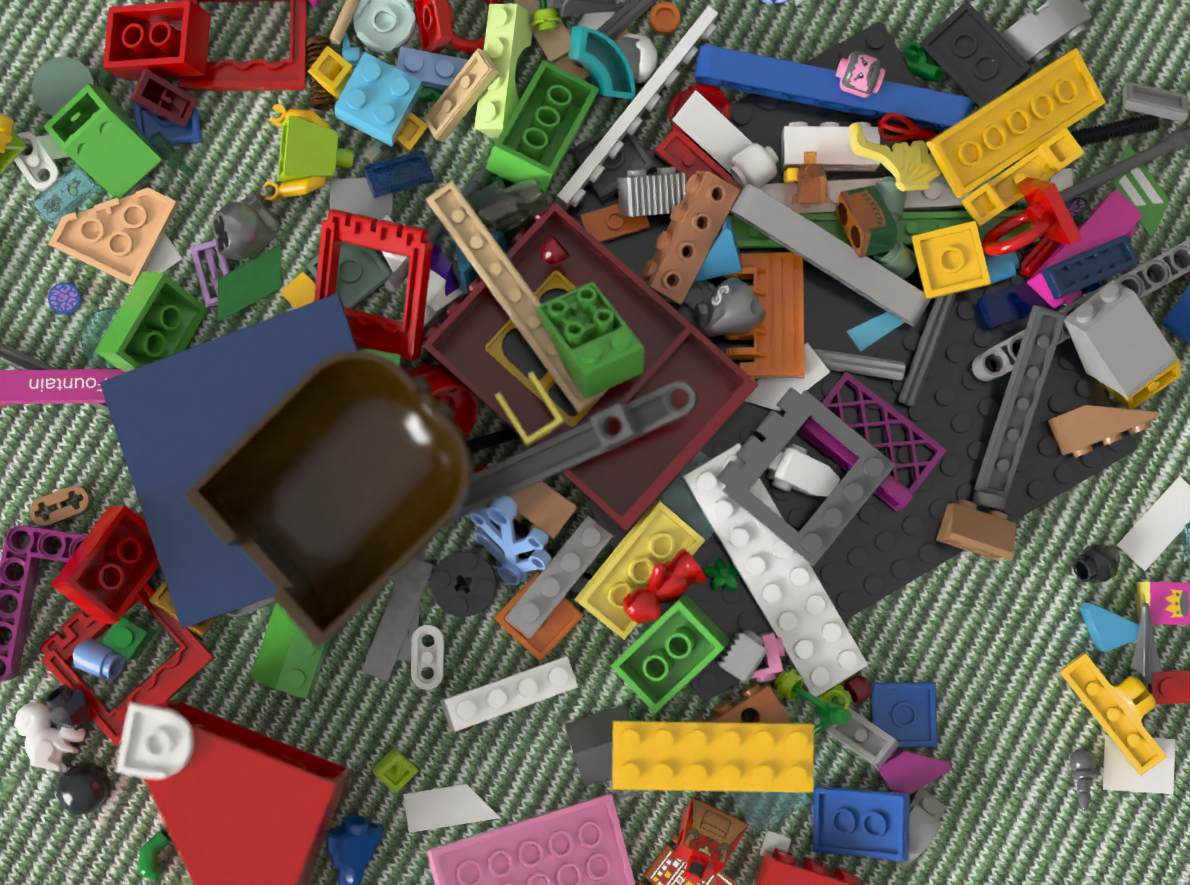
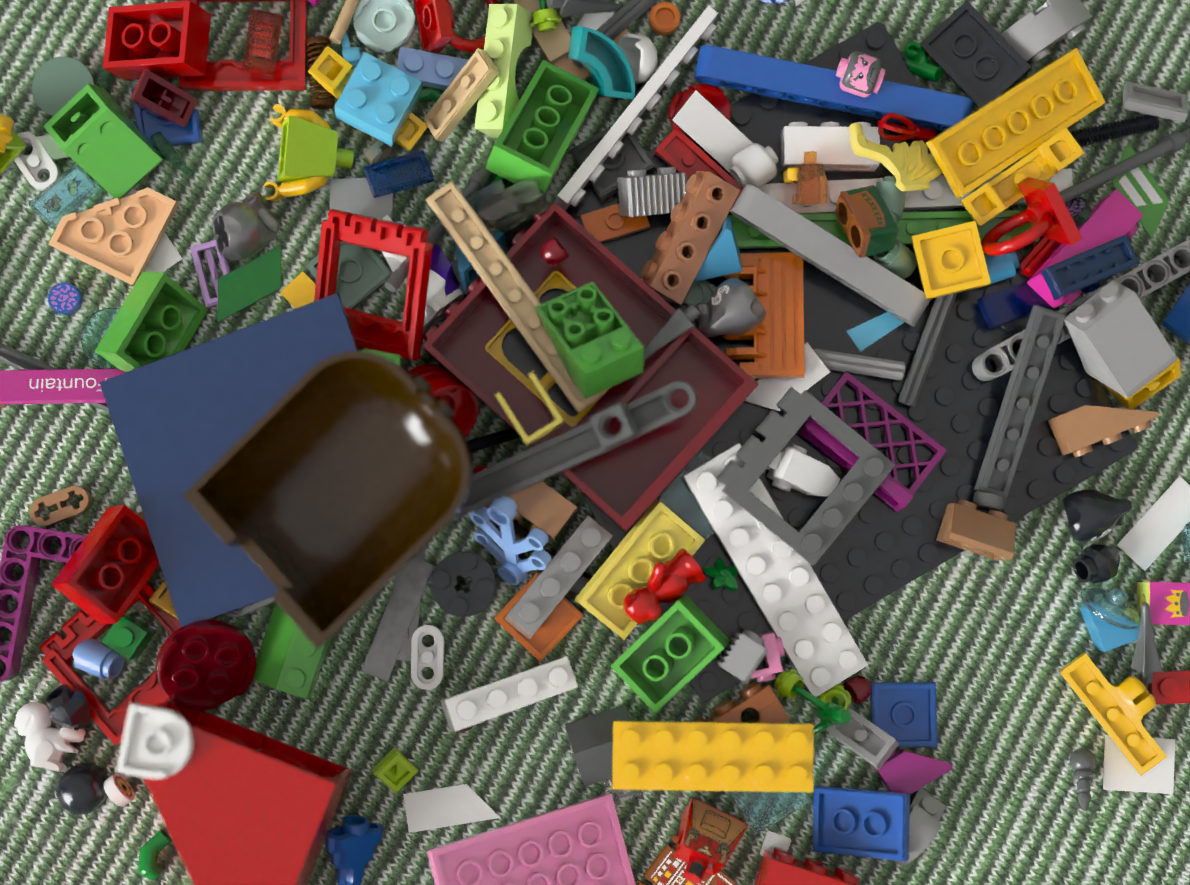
none -> white tile [104,773,135,807]
none -> dark red tile [156,620,256,710]
none -> clear red slope [242,9,282,76]
none -> dark grey piece [644,304,701,360]
none -> black piece [1063,489,1133,543]
none -> clear light blue dish [1081,586,1141,629]

